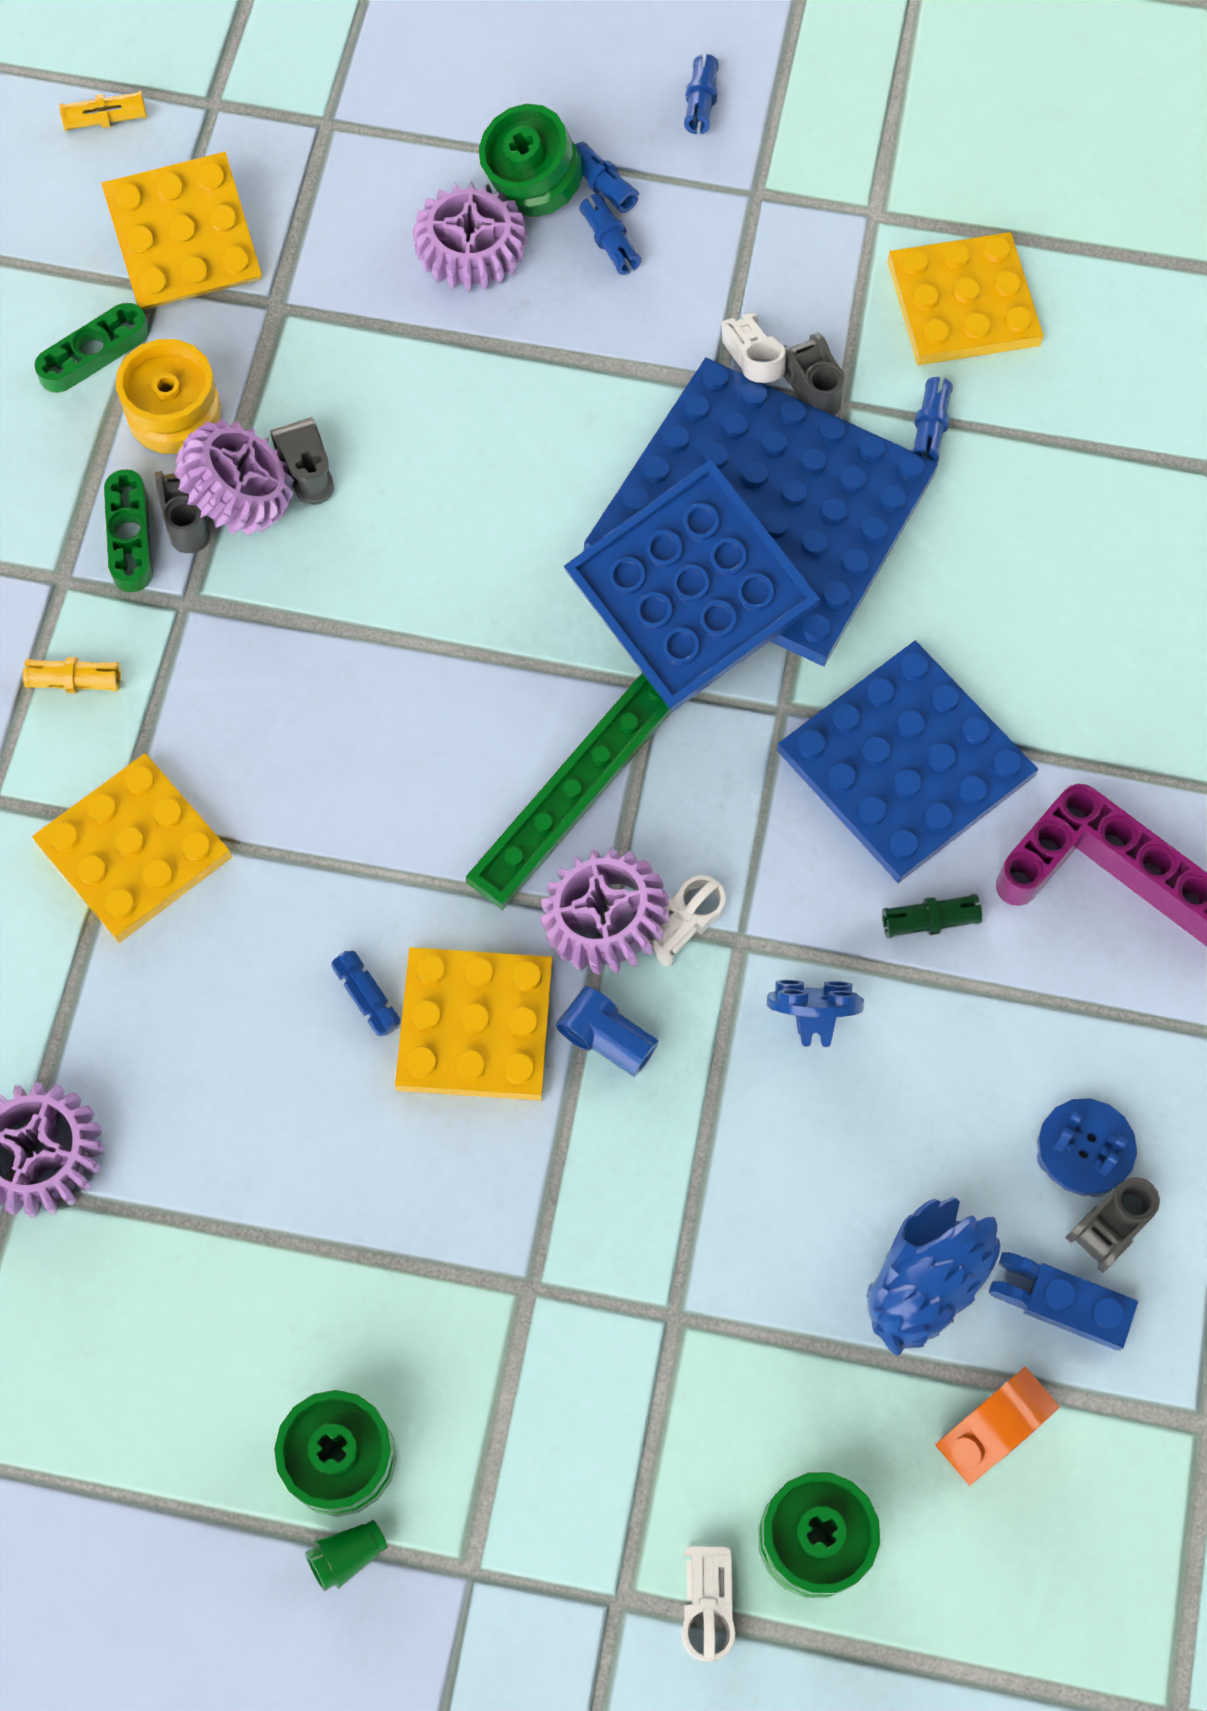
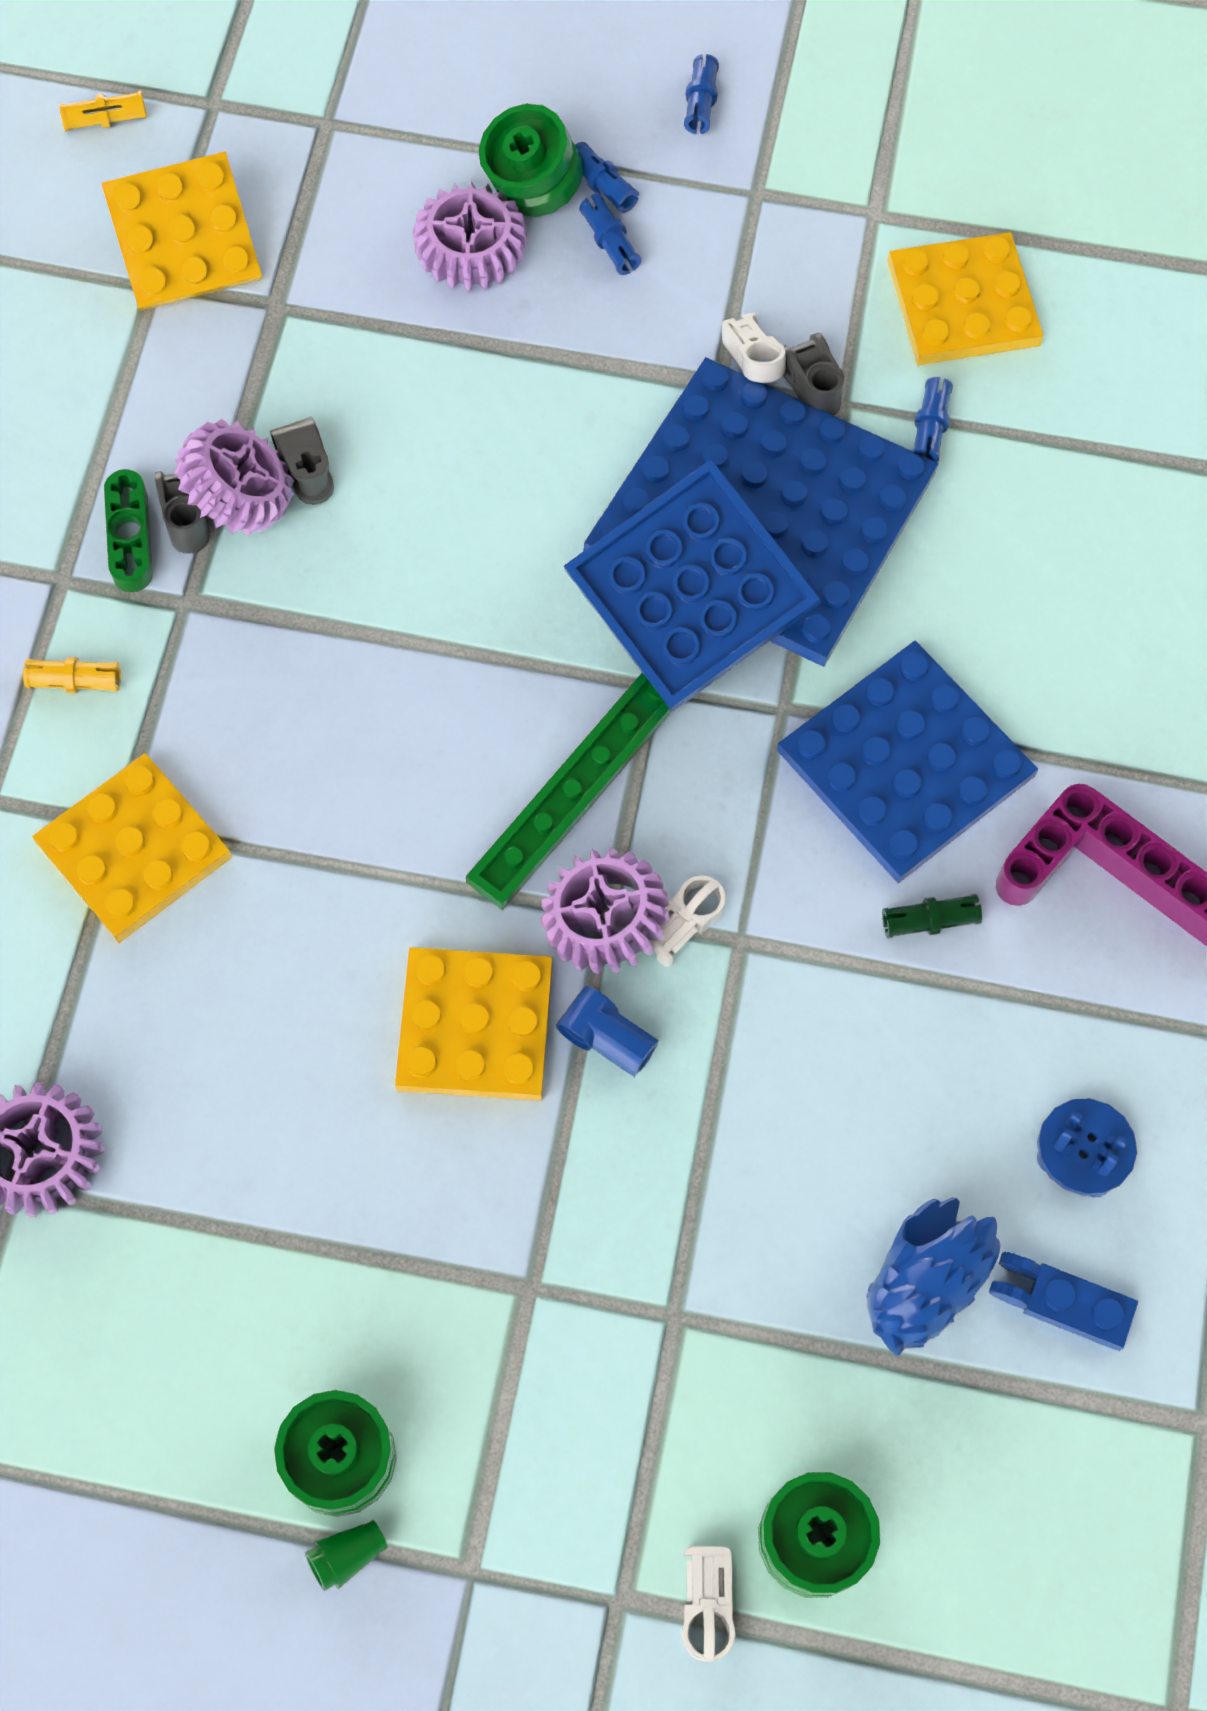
green beam [34,303,149,393] -> none
yellow wheel [116,339,222,454] -> none
blue axle [331,950,401,1036] -> none
blue plate [766,980,864,1047] -> none
orange brick [935,1366,1060,1486] -> none
dark grey piece [1065,1177,1160,1273] -> none

